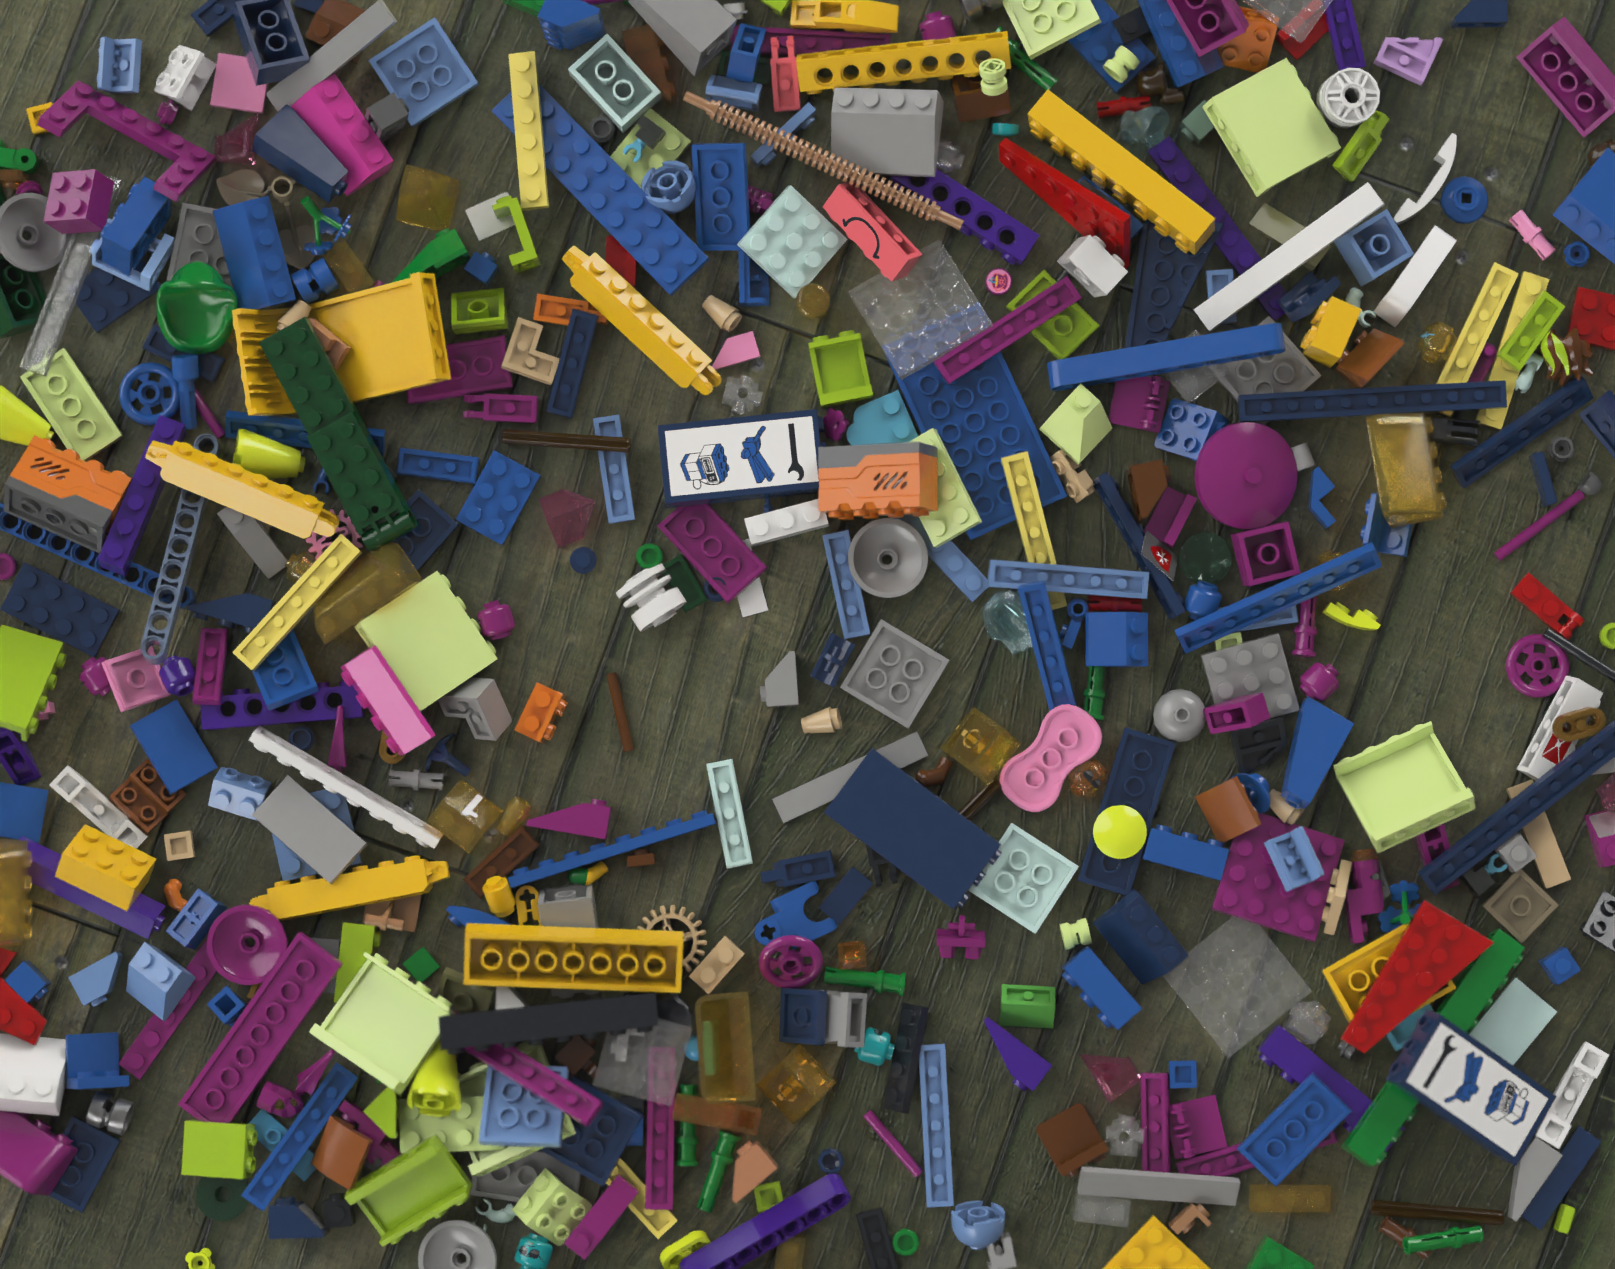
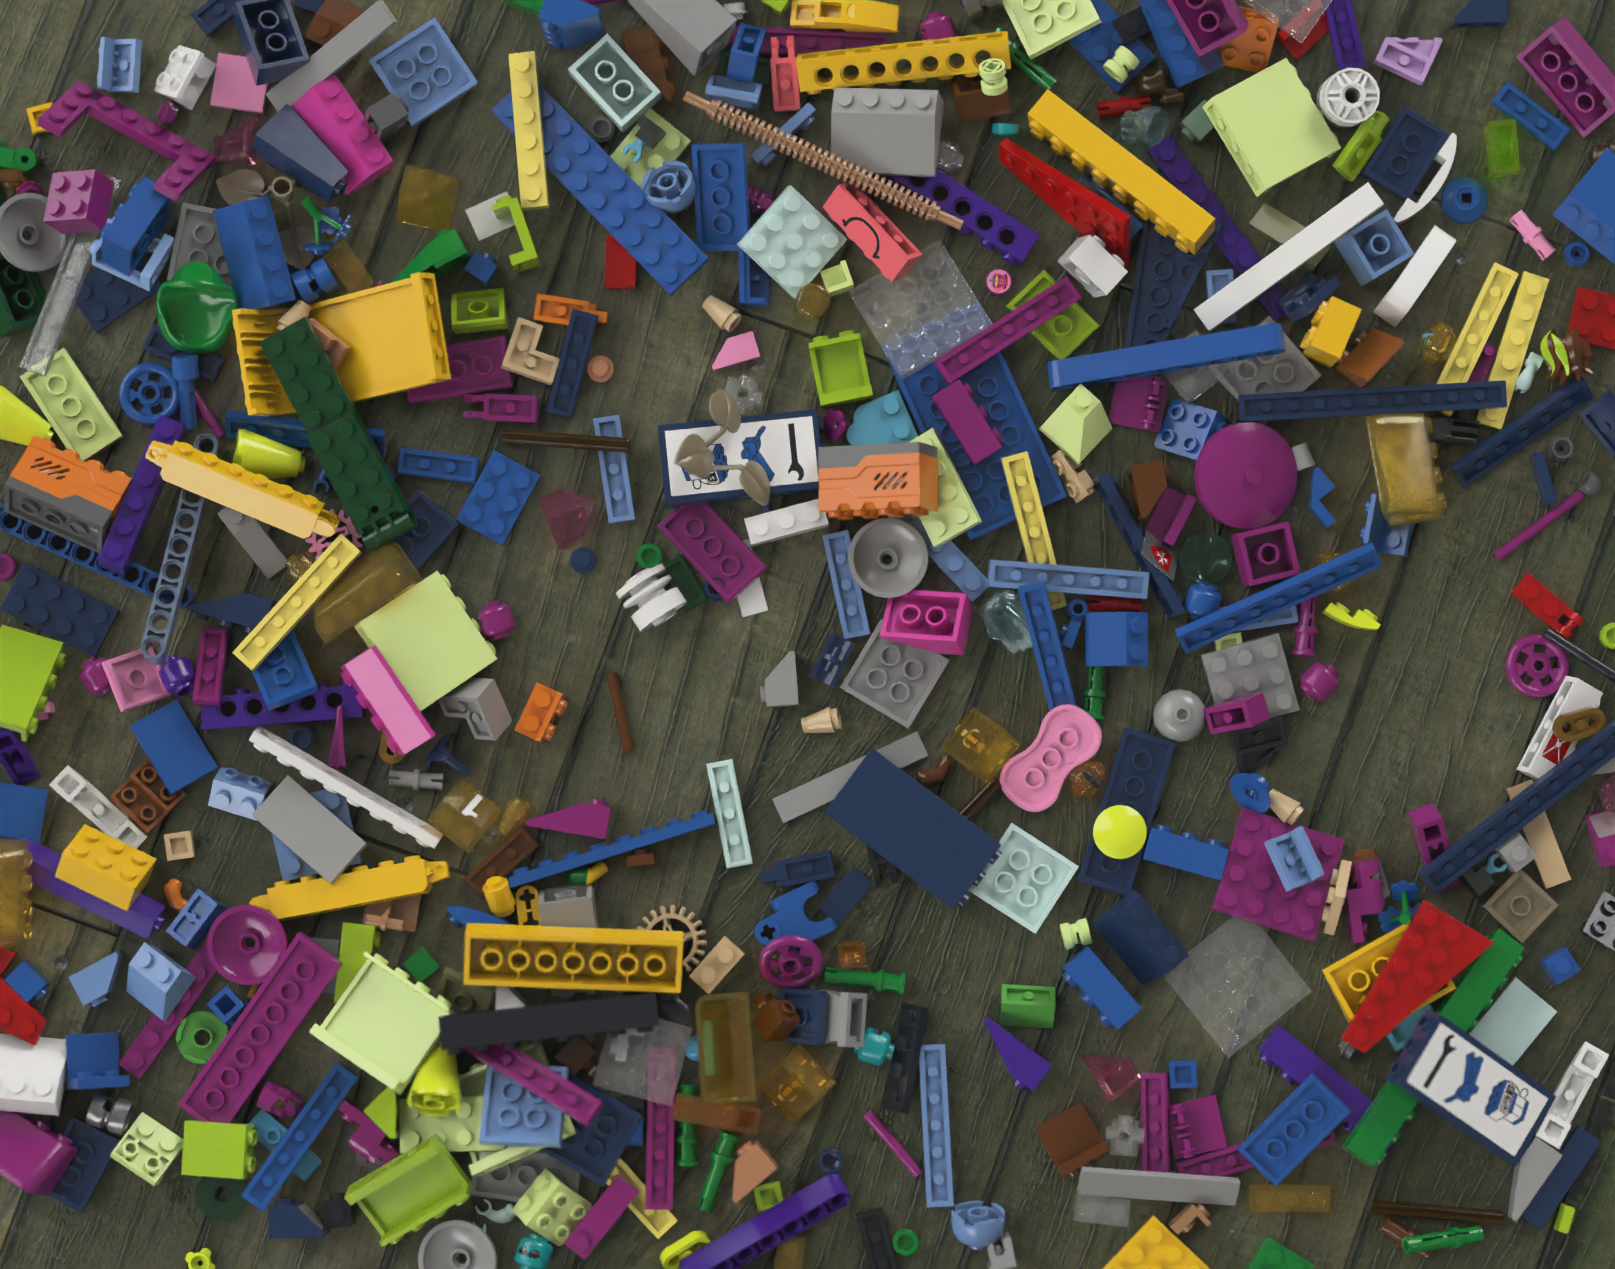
magenta piece [295,1049,335,1096] -> none
dark orange slope [311,1115,373,1190] -> none
yellow hinge [562,246,722,396] -> none
magenta hips [936,915,985,959] -> none
dark orange slope [1195,776,1261,842] -> none
blue slope [1280,697,1354,810] -> none
clear brick [1283,1001,1331,1044] -> none
yellowish green panel [1333,721,1476,853] -> none
light aqua arm [1346,287,1376,328] -> none
lime plate [1496,291,1566,371] -> none
none -> yellowish green plate [110,1112,183,1186]
none -> bright green tile [176,1011,229,1064]
none -> nougat plate [587,356,614,382]
none -> dark tan plant [674,388,770,506]
none -> reddish brown brick [753,992,801,1042]
none -> yellowish green panel [820,260,854,297]
none -> dark pink slope [880,590,974,655]
none -> magenta brick [932,379,1003,466]
none -> dark blue plate [1362,106,1449,201]
none -> clear neon green brick [1483,119,1520,179]
none -> blue tile [1490,81,1571,151]

